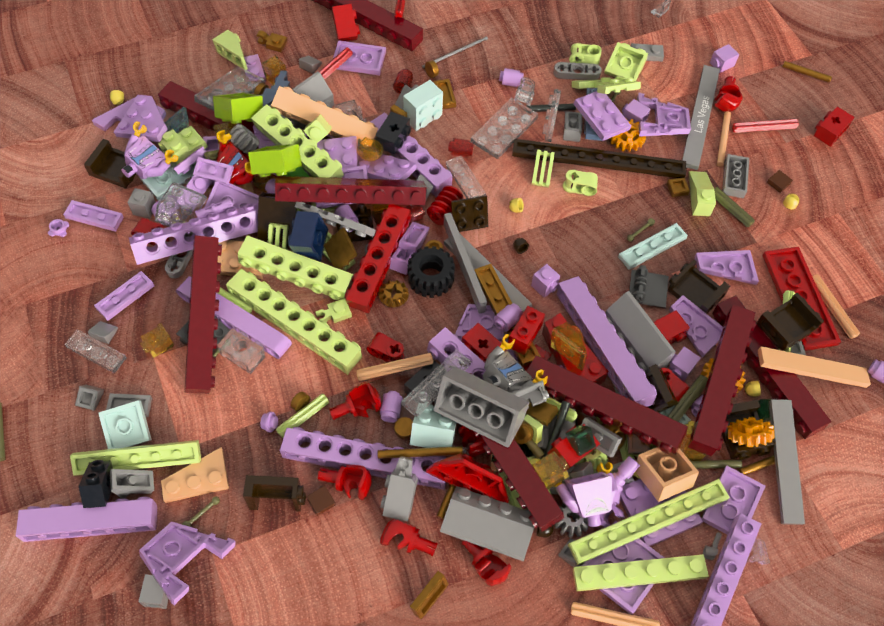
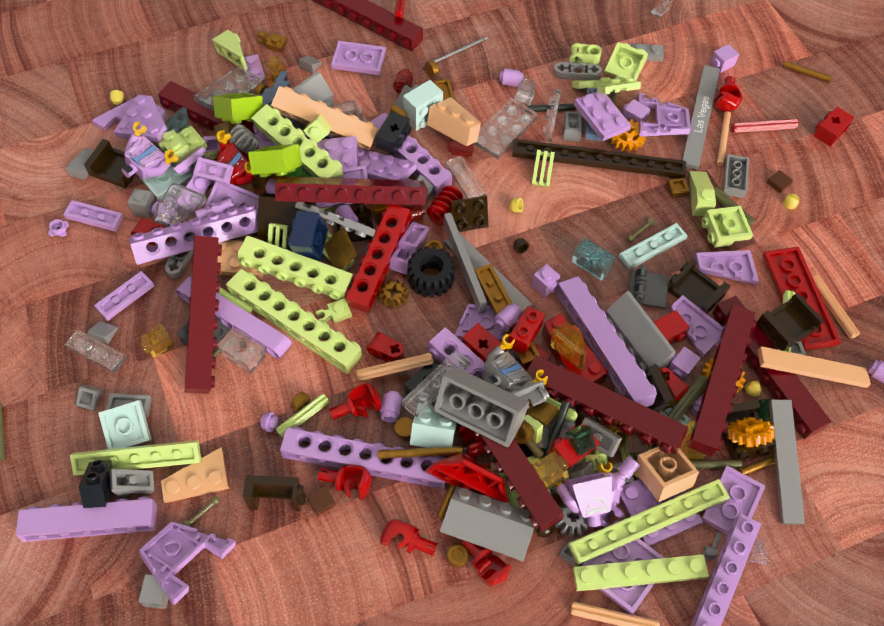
axle [319,47,353,80] -> none
red brick [332,4,360,42] -> none
clear yellow hair [357,137,384,161] -> none
light grey hinge [380,456,418,522] -> none
pearl gold tile [410,571,448,619] -> none
yellowish green piece [563,170,598,196] -> none
none -> light grey slope [66,148,94,180]
none -> light nougat wedge [427,97,481,146]
none -> pearl gold tile [447,544,469,568]
none -> clear light blue brick [572,238,616,281]
none -> yellowish green plate [702,206,753,248]

